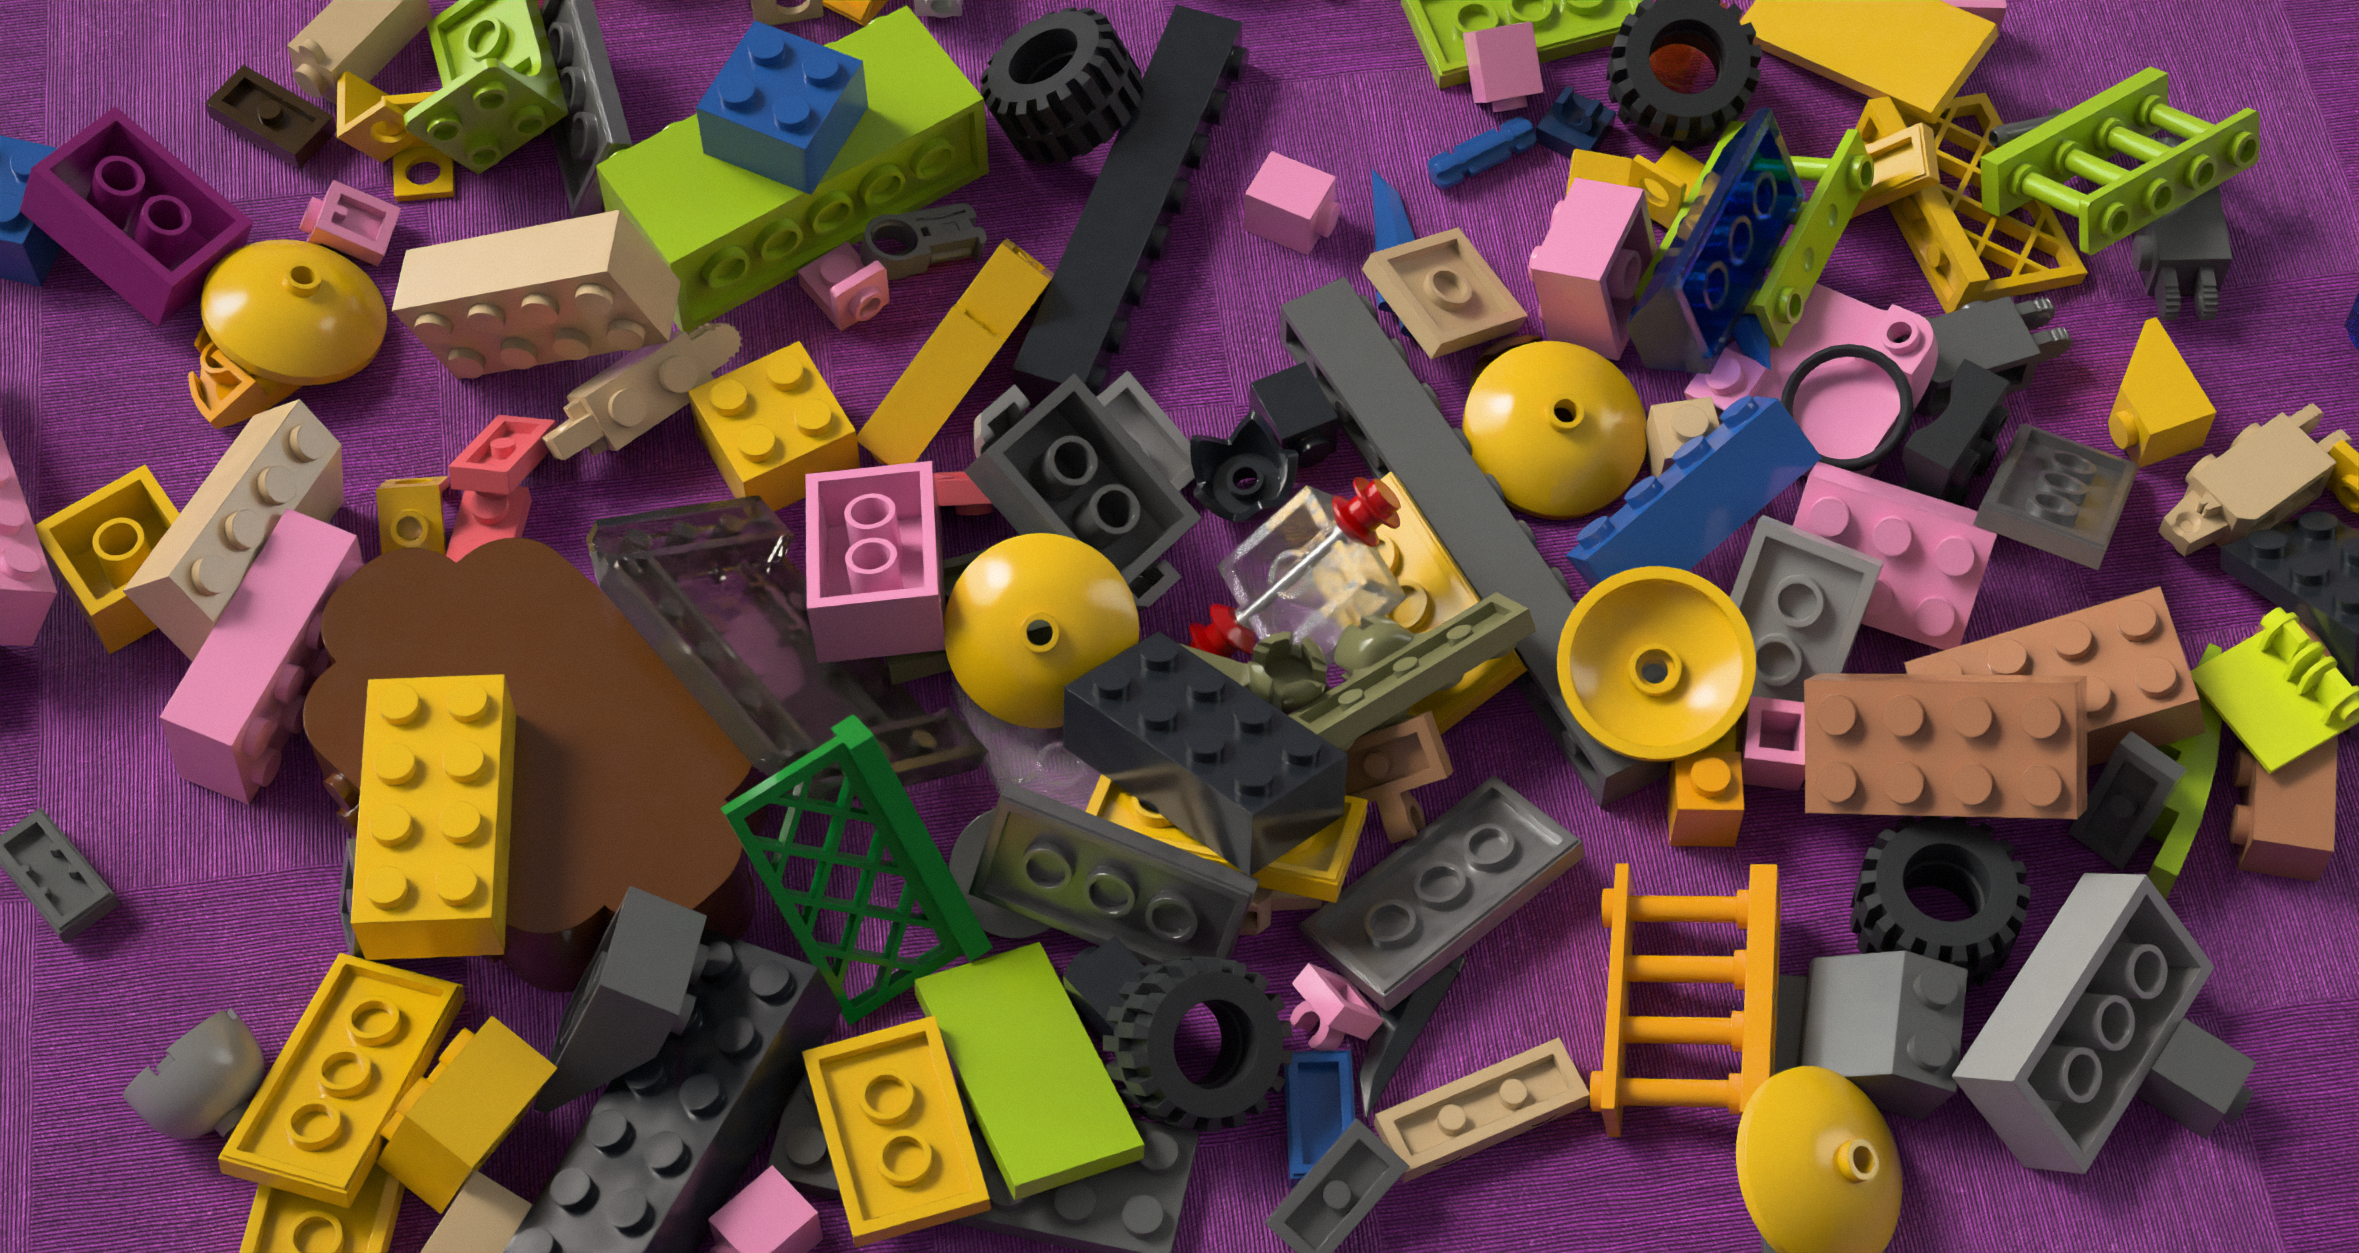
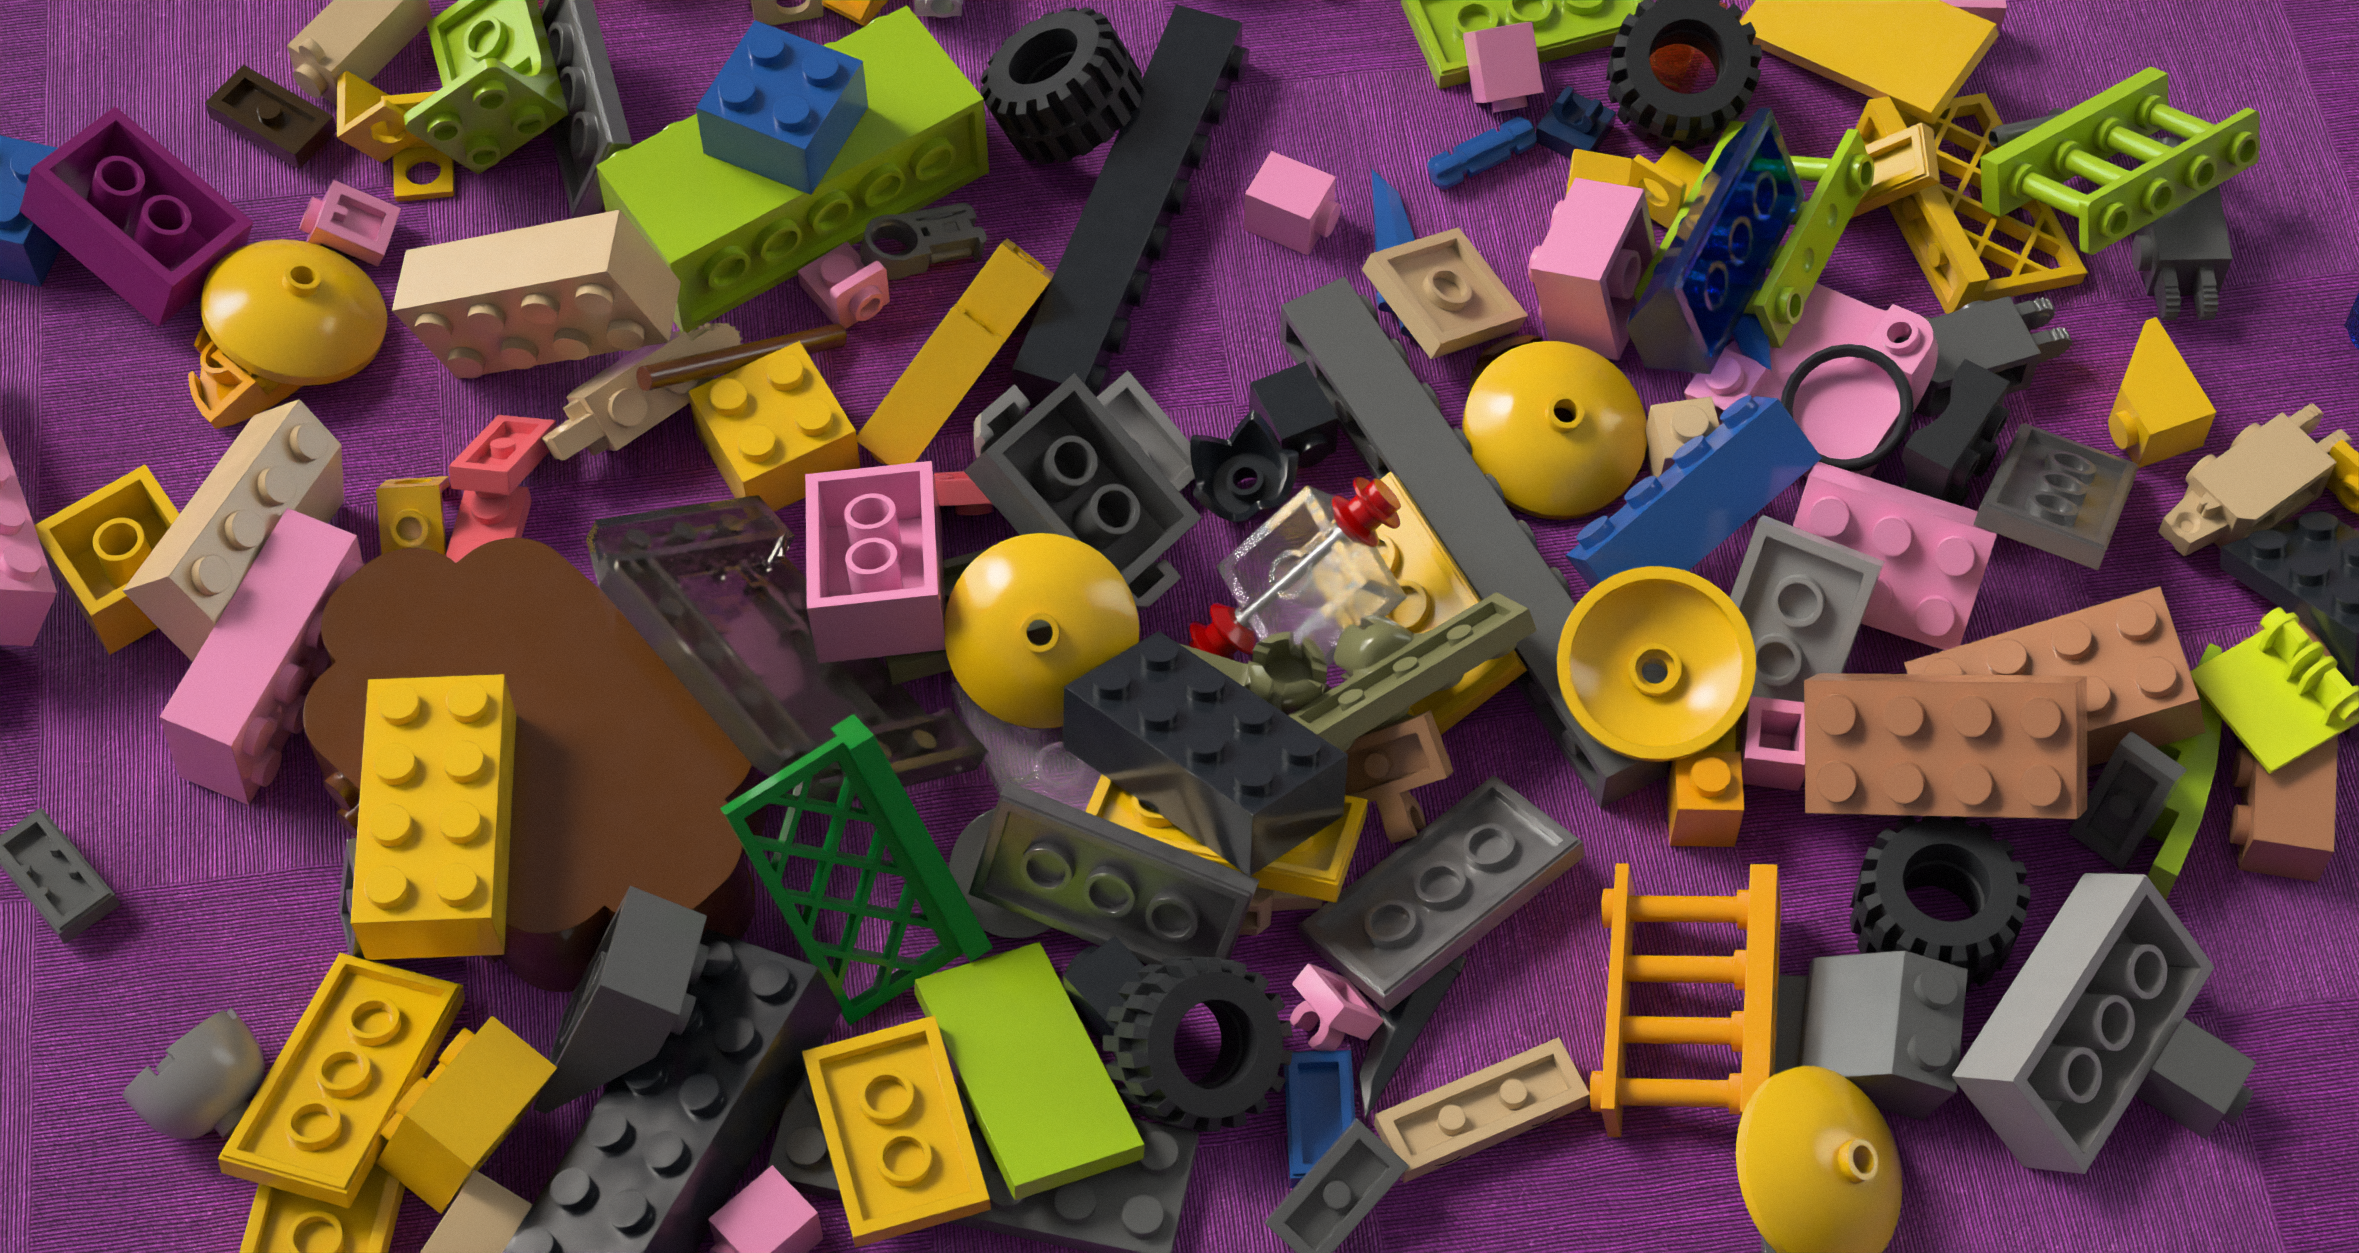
none -> reddish brown bar [636,323,847,391]

